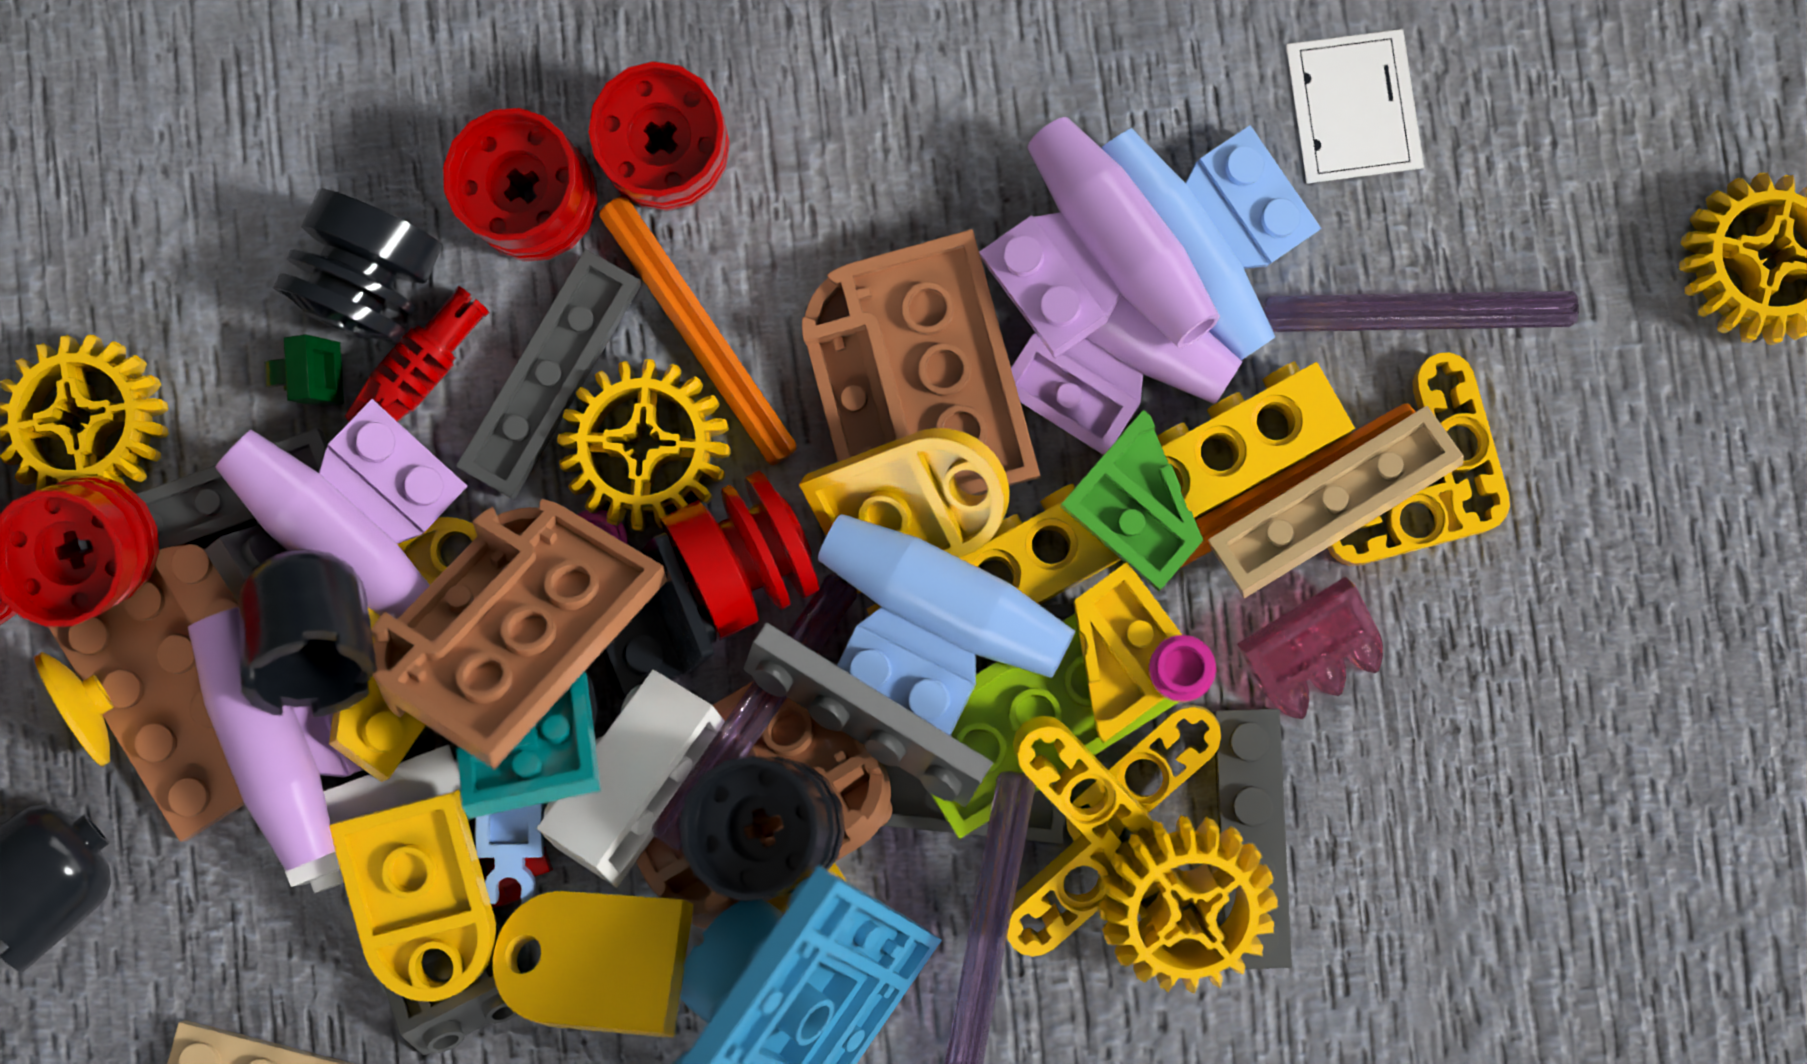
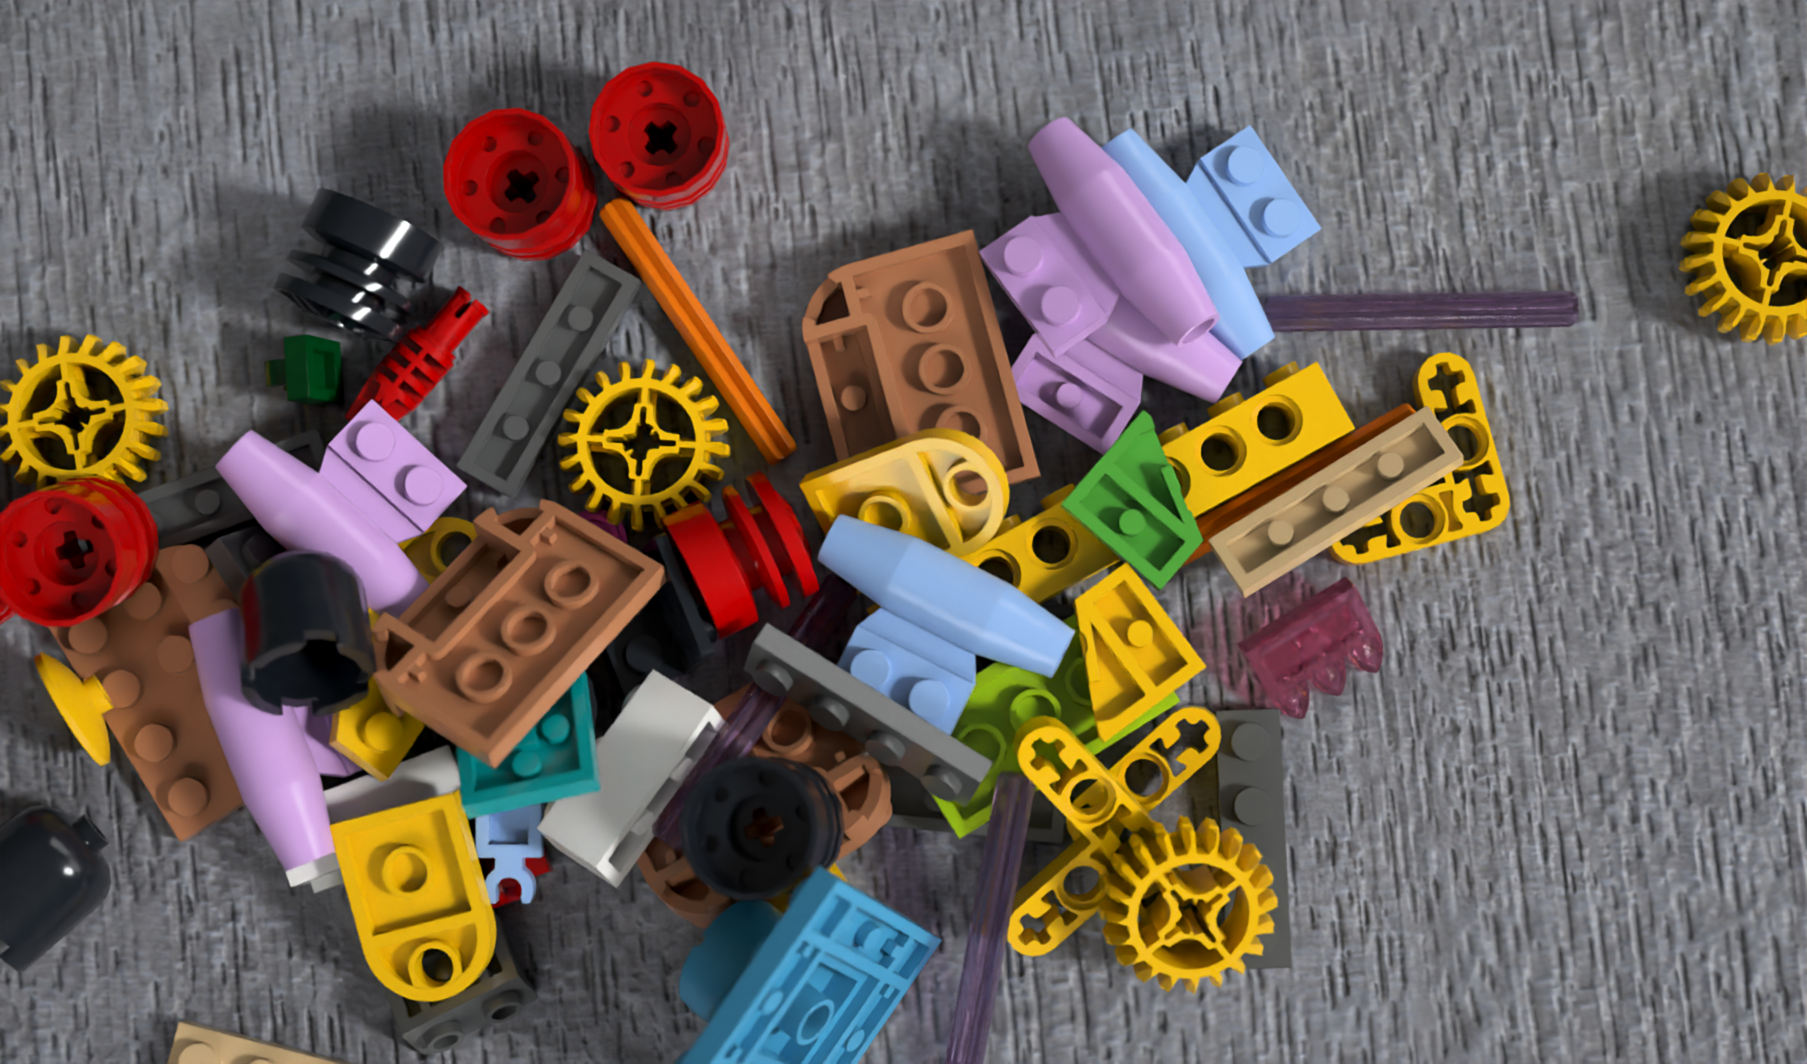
yellow tile [493,891,694,1038] -> none
dark pink plate [1149,635,1216,702] -> none
white sticker [1286,29,1424,184] -> none

